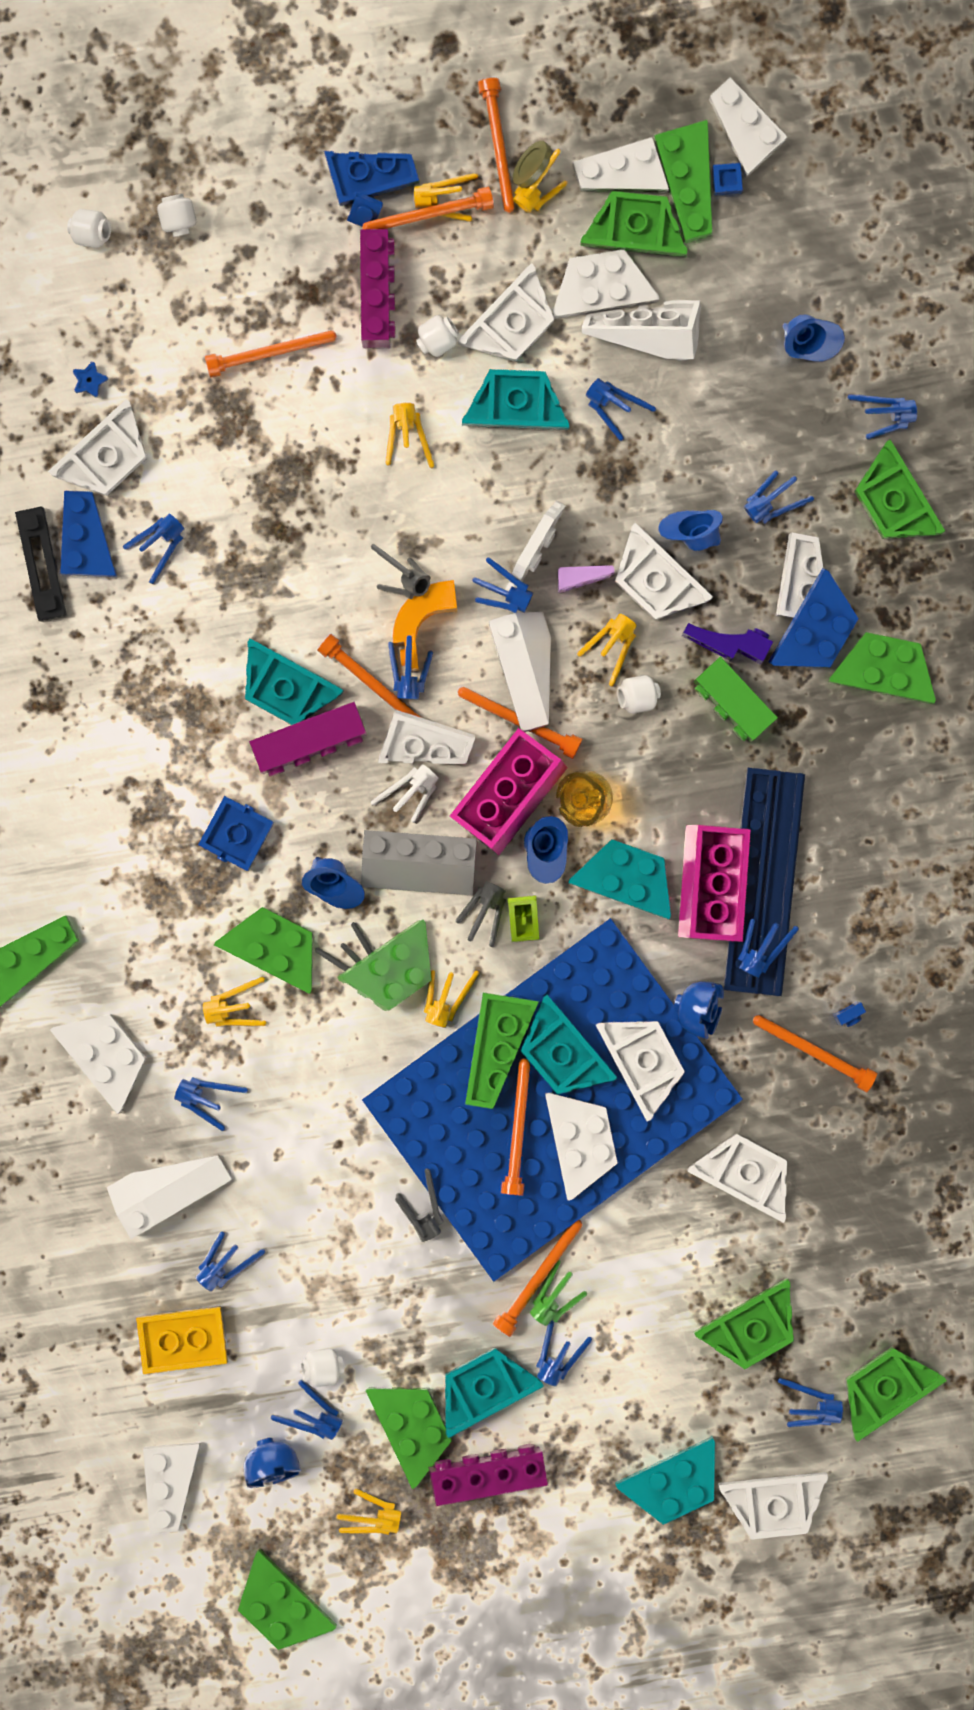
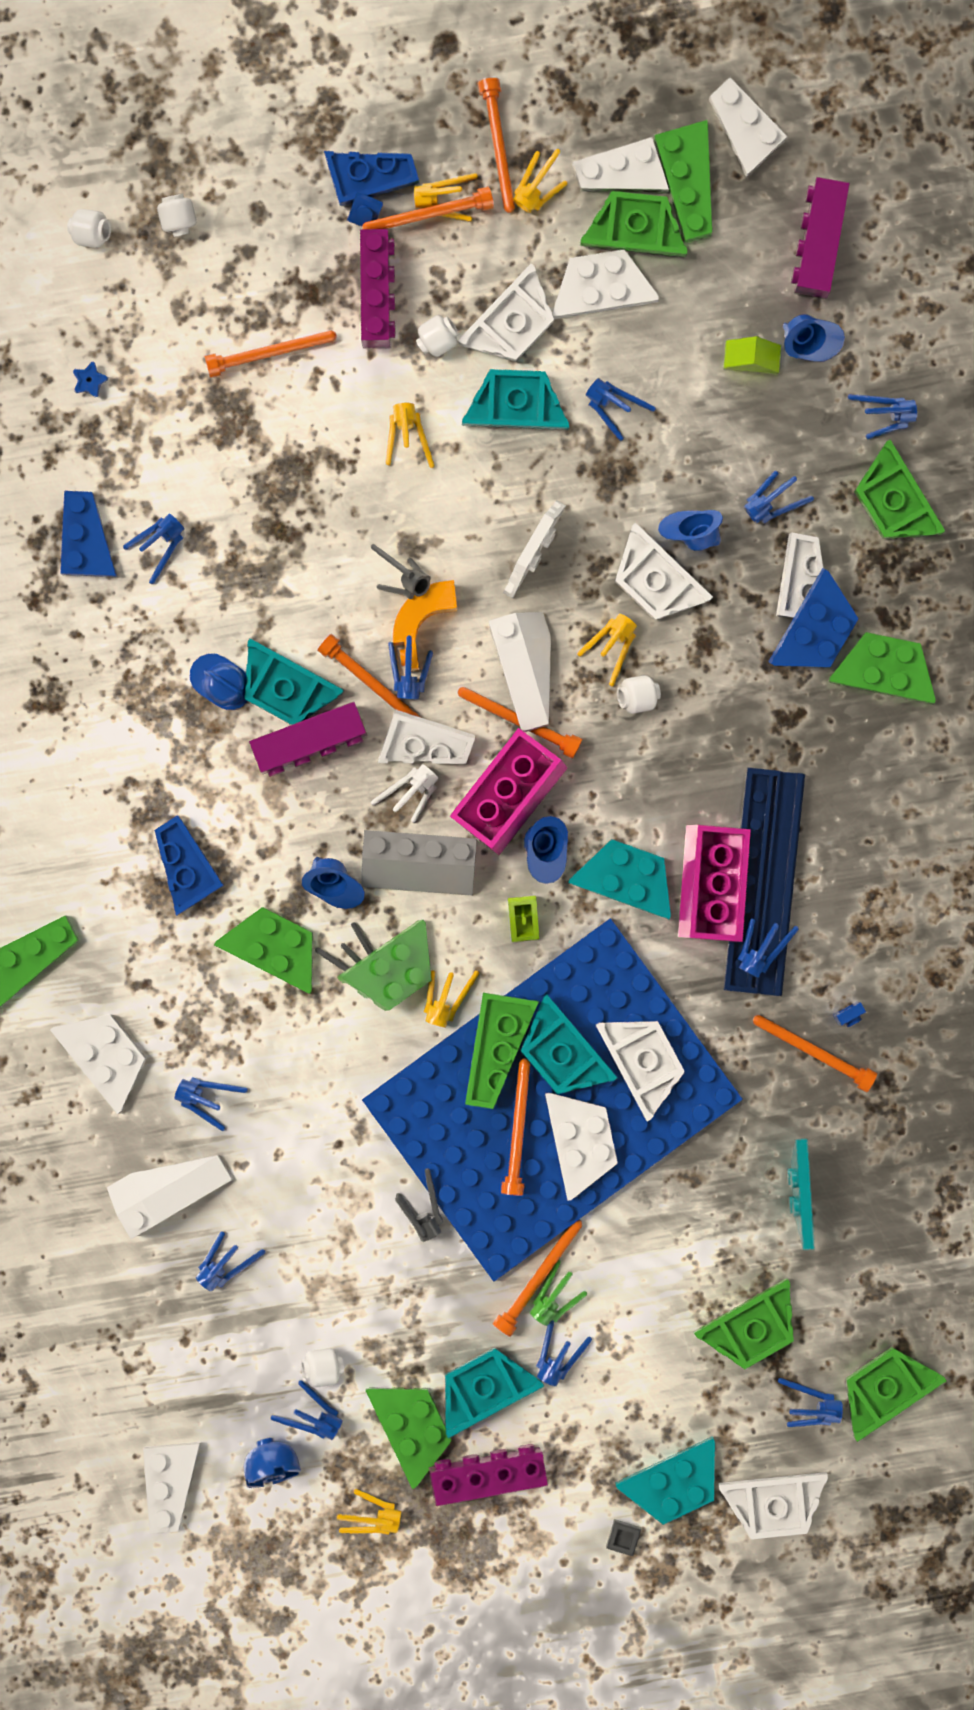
black container [15,506,67,621] -> none
white wing [48,399,147,496] -> none
yellow plate [136,1306,228,1374] -> none
blue plate [198,796,275,871] -> none
yellow plant [203,977,267,1027] -> none
bright green wing [238,1548,337,1650] -> none
dark grey plant [456,881,507,947] -> none
blue plant [472,557,533,613] -> none
olive piece [513,141,552,188] -> none
clear yellow cylinder [556,770,613,827] -> none
lavender slope [557,565,614,593] -> none
white wedge [582,300,701,361] -> none
blue cylinder [674,981,724,1039] -> none
dark purple slope [681,623,773,664] -> none
white wing [687,1134,787,1223] -> none
bright green brick [694,656,778,743] -> none
blue tile [712,163,743,195] -> none
none -> blue wing [154,815,224,916]
none -> blue piece [190,653,248,710]
none -> dark grey tile [606,1519,641,1557]
none -> lime slope [723,336,781,374]
none -> teal wing [787,1139,815,1250]
none -> magenta brick [791,177,850,299]

